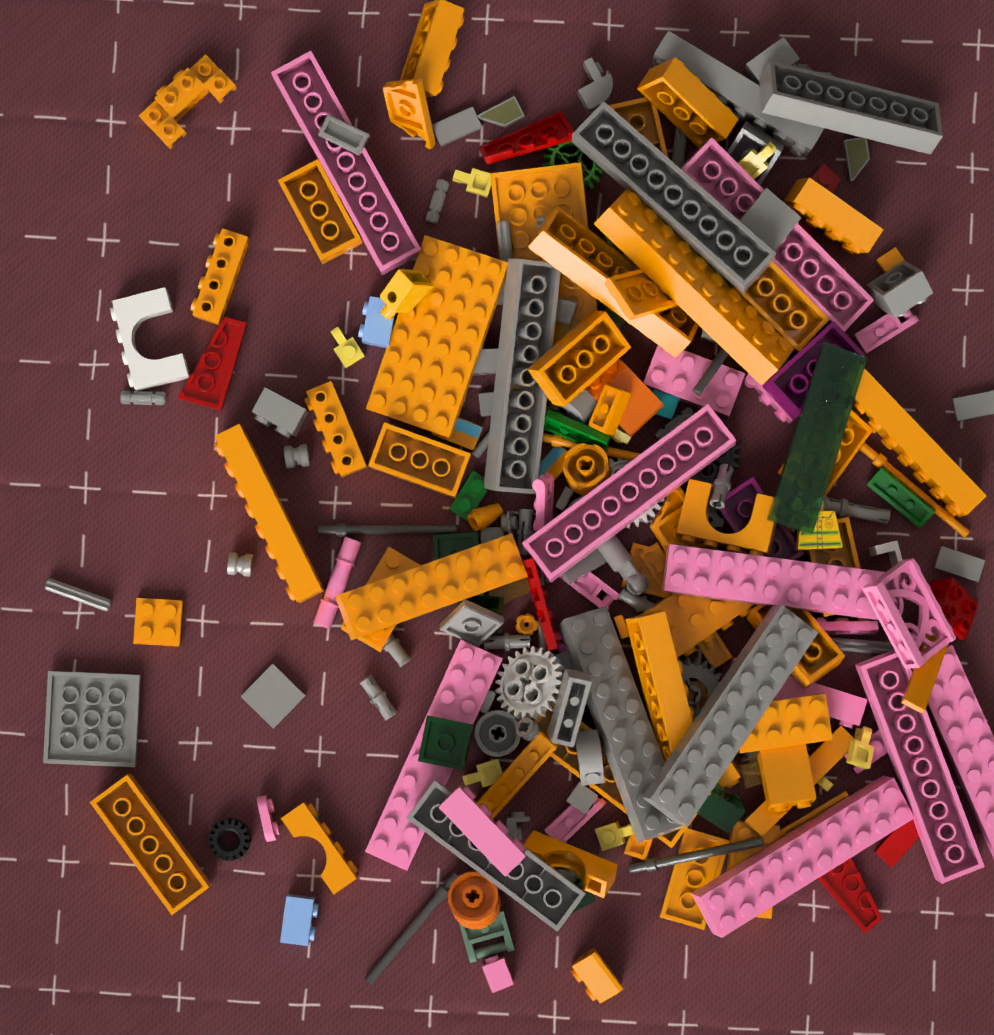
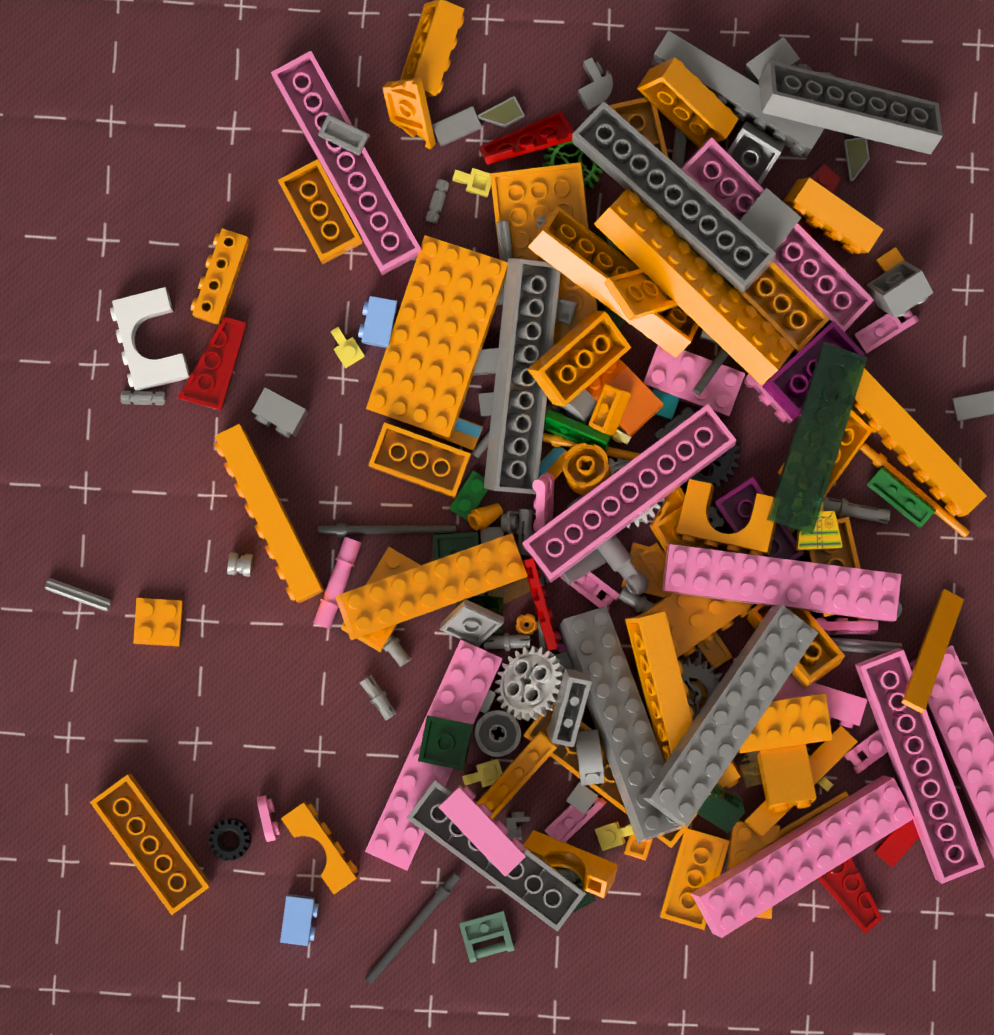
light grey plate [43,671,141,767] -> none
light orange bracket [139,54,237,149] -> none
light grey tile [241,664,306,729] -> none
light grey wheel [284,444,310,469] -> none
light orange brick [304,381,367,478] -> none
yellow torso [380,269,433,320] -> none
orange wheel [448,872,501,929] -> none
bright pink brick [482,954,514,993] -> none
light grey bush [516,717,539,741] -> none
light grey tile [555,487,573,511] -> none
light orange slope [571,947,623,1003] -> none
light orange tile [613,615,629,639] -> none
dark grey bar [629,837,764,874] -> none
light grey pin [710,464,734,509] -> none
light yellow plate [737,141,777,179] -> none
light yellow plate [846,726,874,769] -> none
bright pink fence [862,558,956,669] -> none
white panel [868,541,902,567] -> none
red bracket [918,577,978,640] -> none
light grey tile [934,546,985,582] -> none

